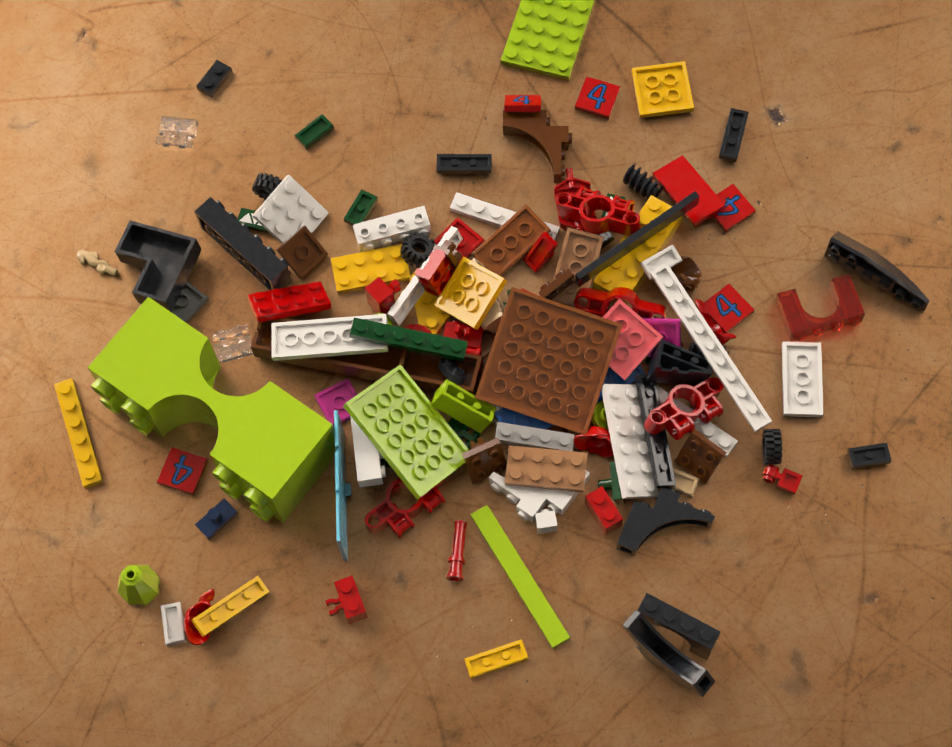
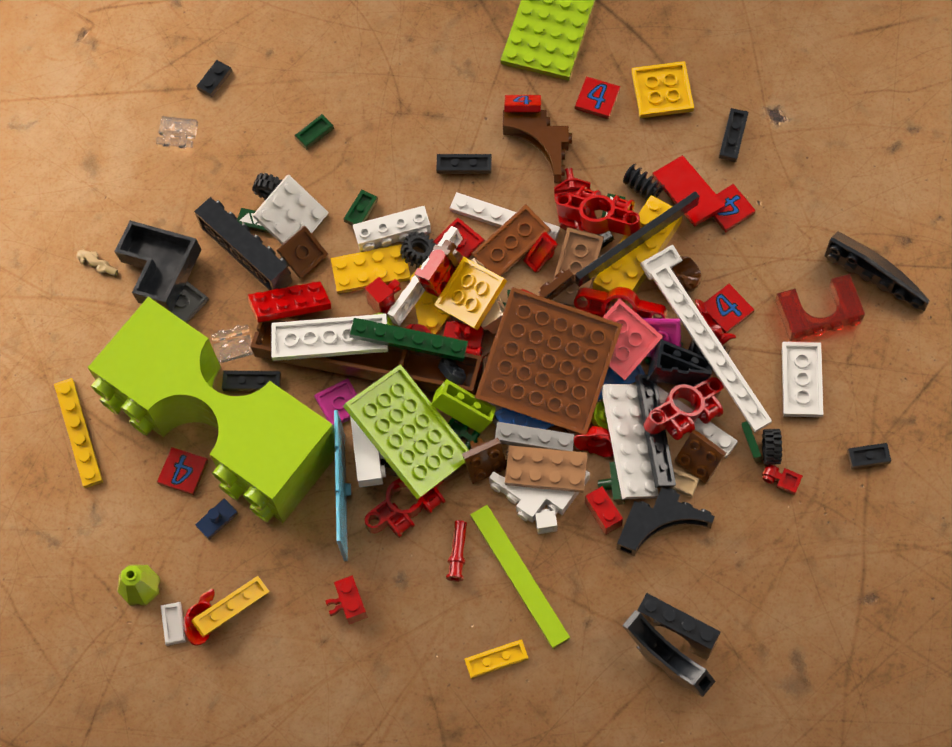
none -> black plate [222,371,281,391]
none -> dark green tile [741,421,763,463]

